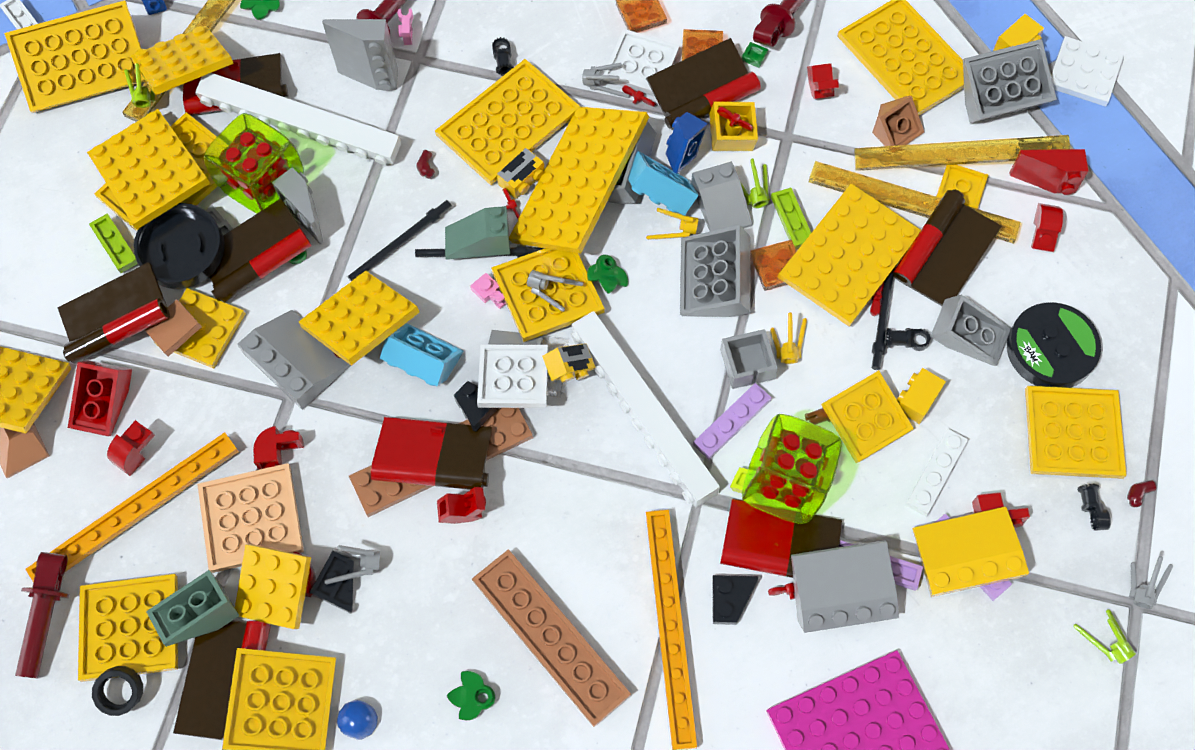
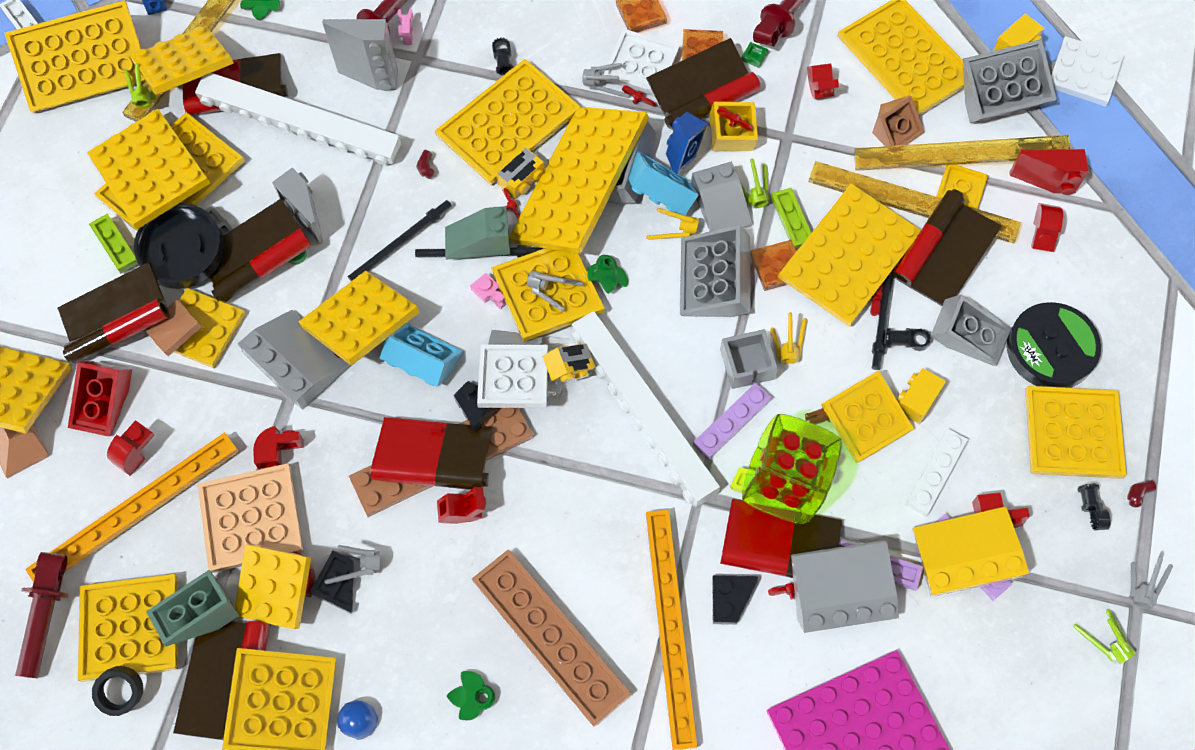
clear neon green piece [204,113,304,214] -> none

